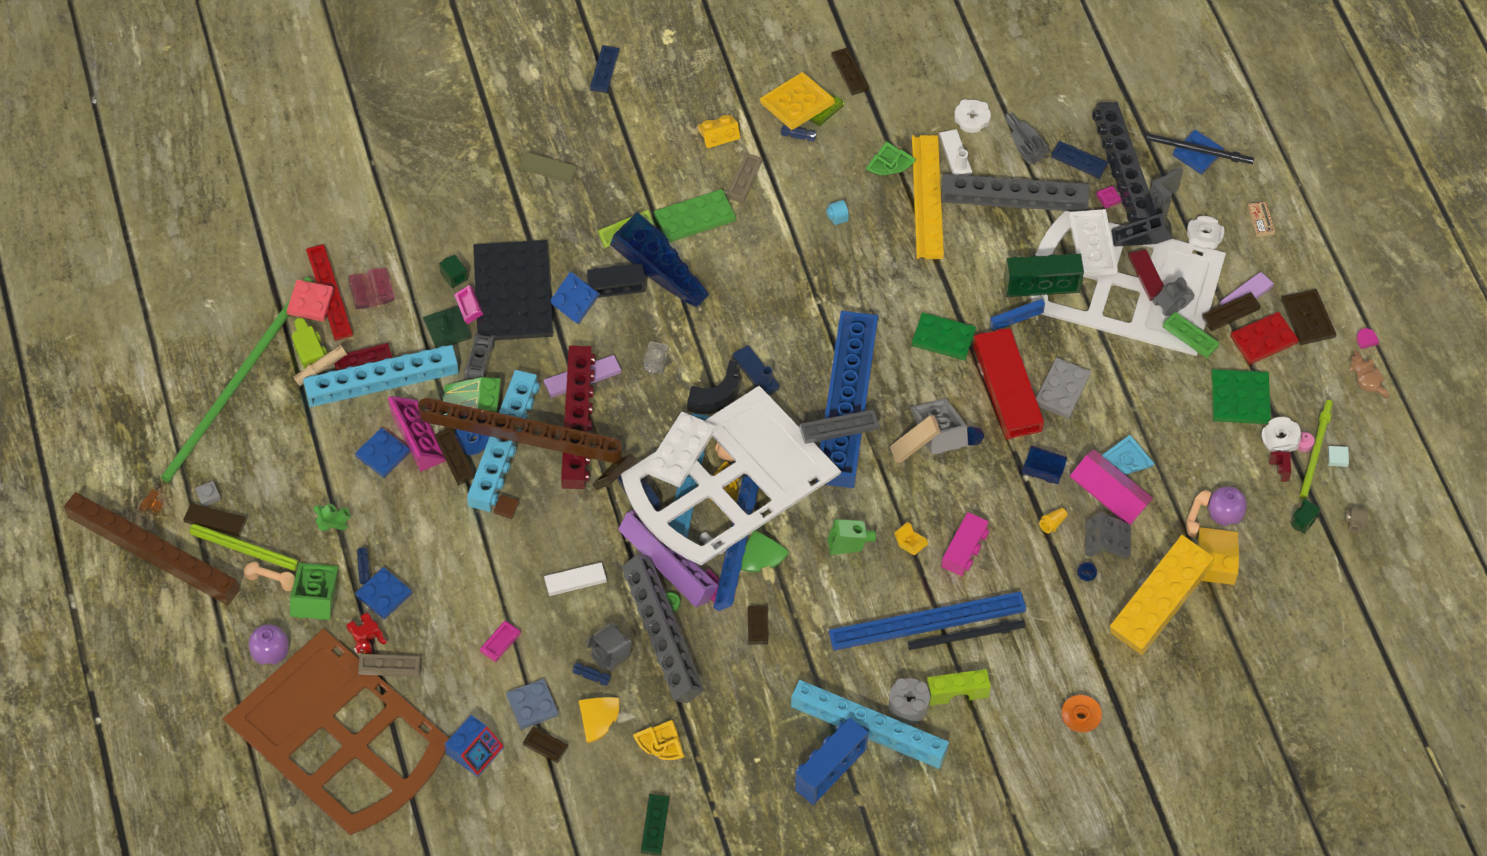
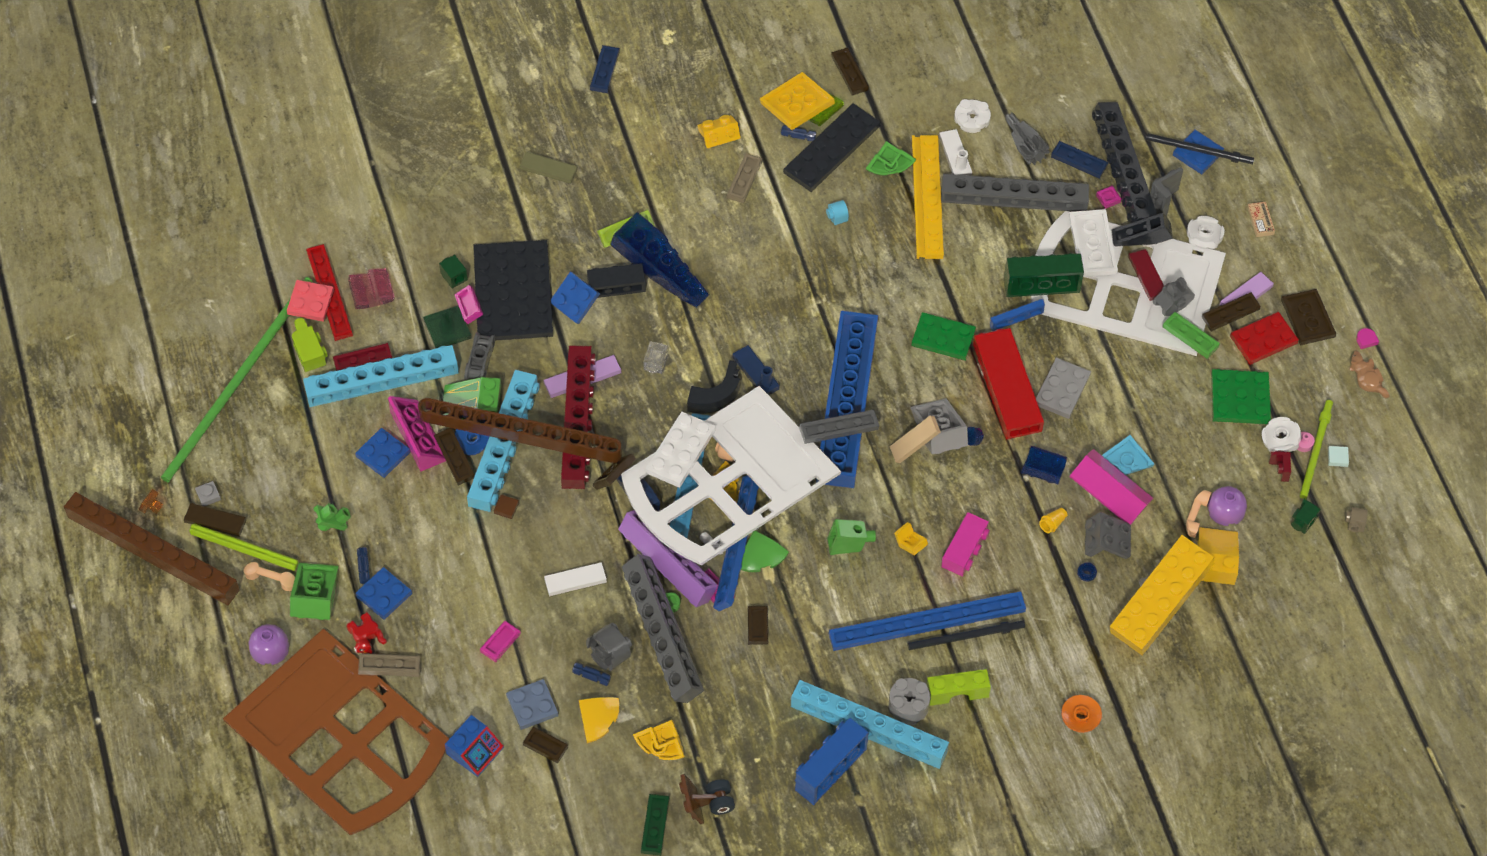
tan pin [293,344,348,386] -> none
bright green plate [654,189,736,243] -> none
none -> plate [679,774,735,825]
none -> black plate [783,103,881,192]

